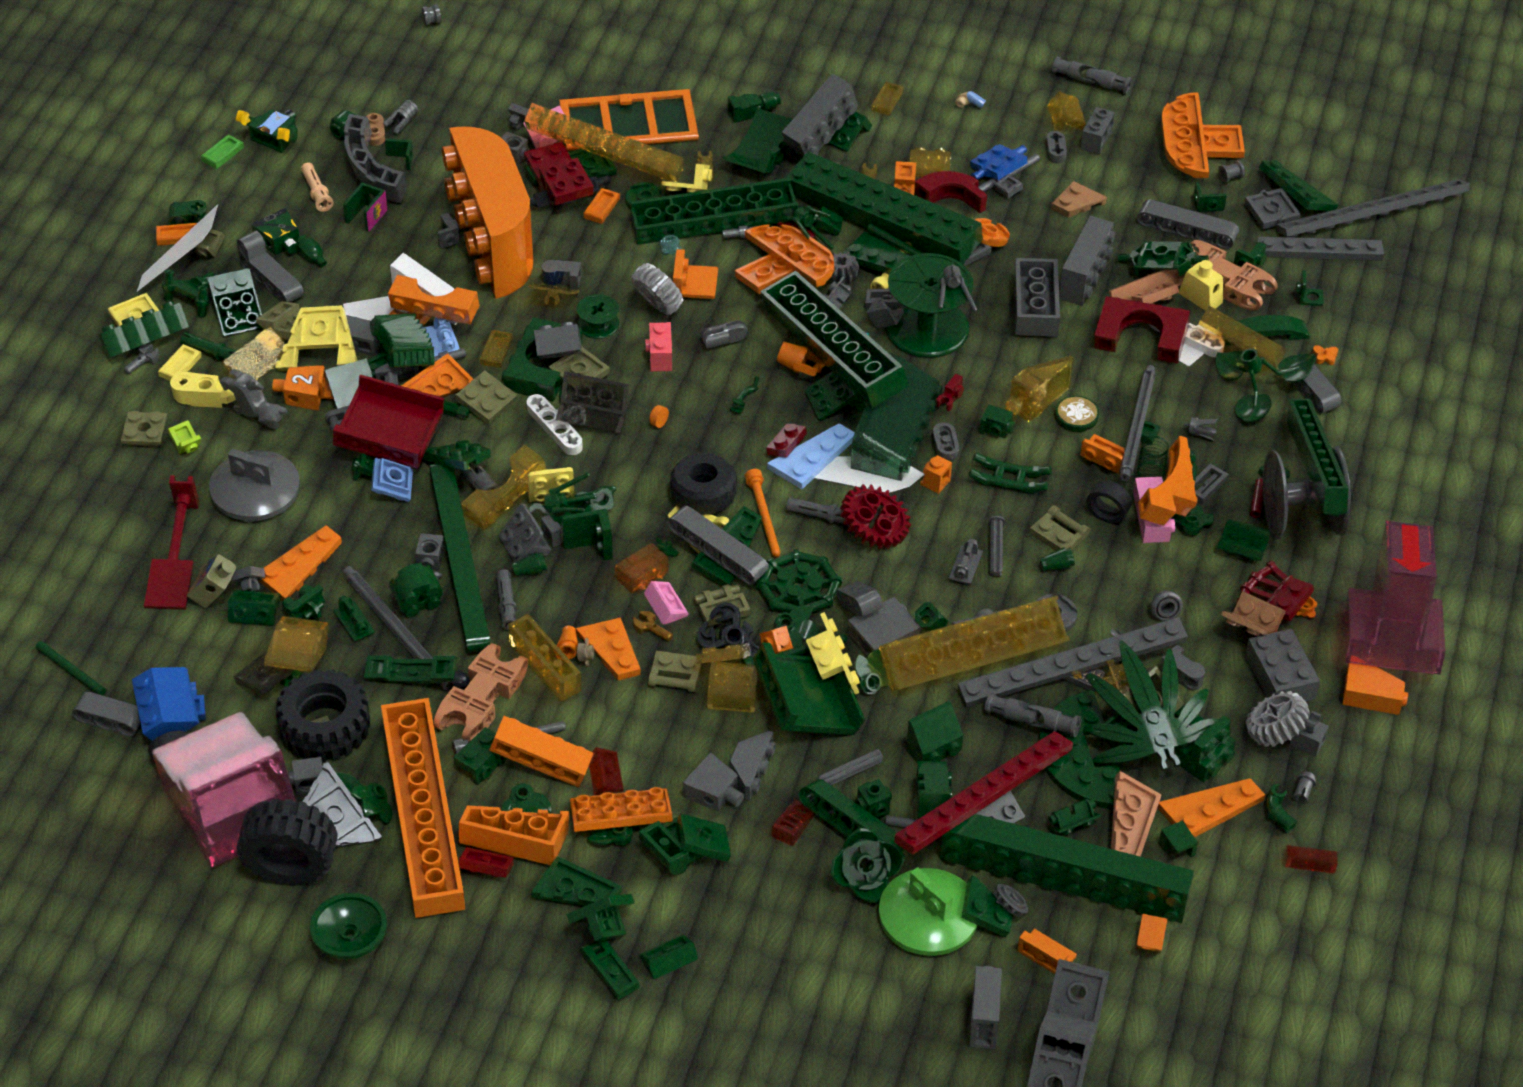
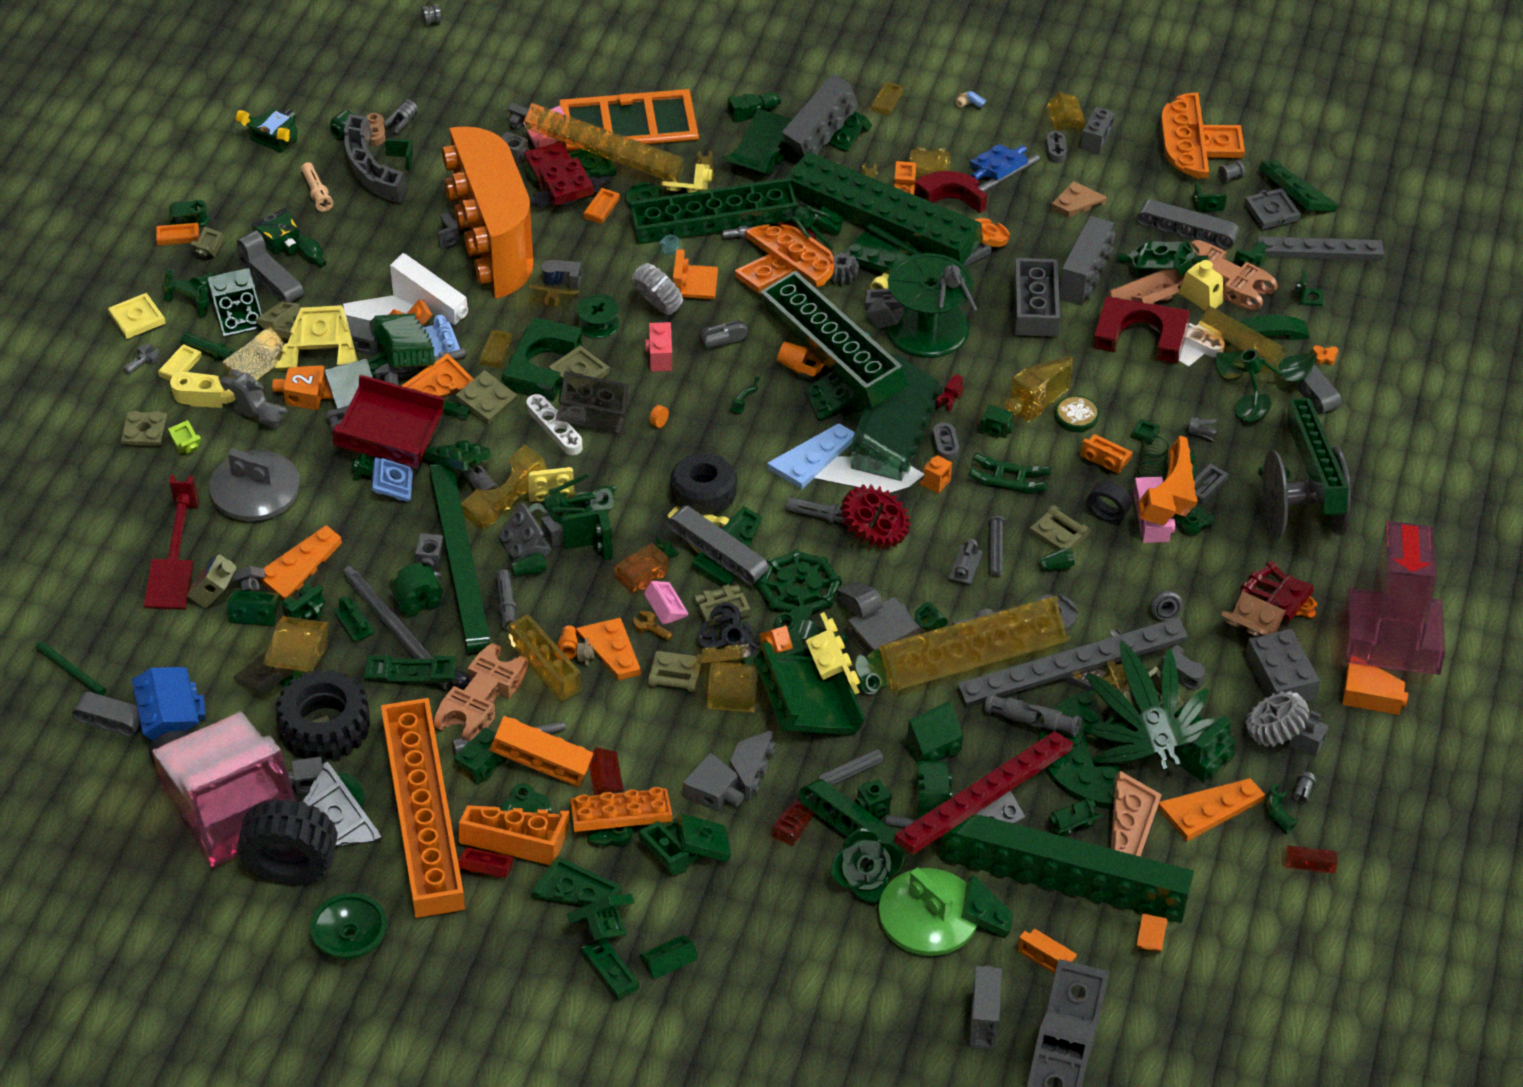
dark green brick [98,301,190,358] -> none
white sticker [137,204,218,292] -> none
bright green tile [201,134,244,169] -> none
dark green piece [343,182,387,231] -> none
dark green plate [351,783,393,824] -> none
orange arch [388,275,480,324] -> none
dark grey brick [534,322,583,360] -> none
orange piece [744,469,781,557] -> none
dark red plate [766,424,807,458] -> none
dark grey hinge [824,277,851,309] -> none
dark grey tile [994,174,1023,198] -> none
dark grey gear [994,884,1028,917] -> none
dark grey piece [1052,56,1132,94] -> none
dark grey piece [1119,365,1156,481] -> none
dark green panel [1159,821,1198,858] -> none
dark green bracket [1217,519,1271,561] -> none
dark red piece [1250,478,1264,518] -> none
dark grey plate [1277,179,1470,238] -> none

